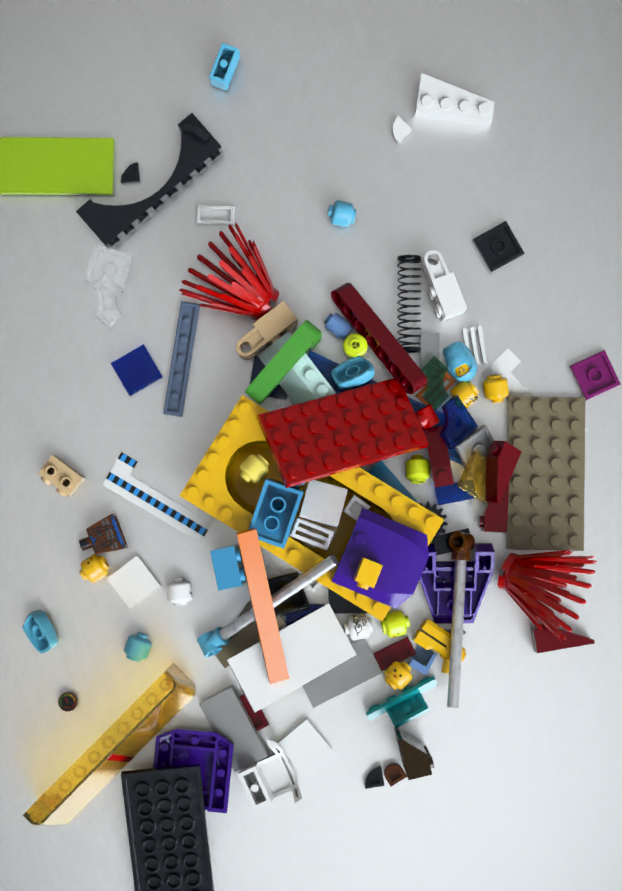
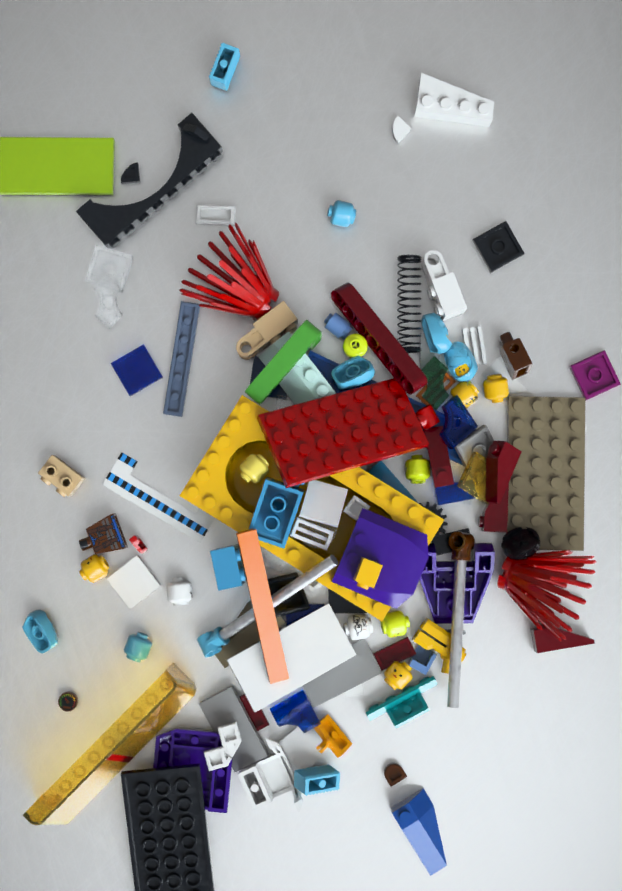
black tile [365,765,384,789] -> none
dark brown slope [394,727,435,780] -> none
none -> tile [129,535,148,554]
none -> white tile [204,721,242,771]
none -> clear blue tile [270,690,321,733]
none -> medium azure brick [294,764,340,796]
none -> light orange plate [313,714,352,758]
none -> blue wedge [391,788,447,876]
none -> medium azure piece [421,313,452,354]
none -> reddish brown torso [500,332,533,380]
none -> black tile [501,527,540,560]

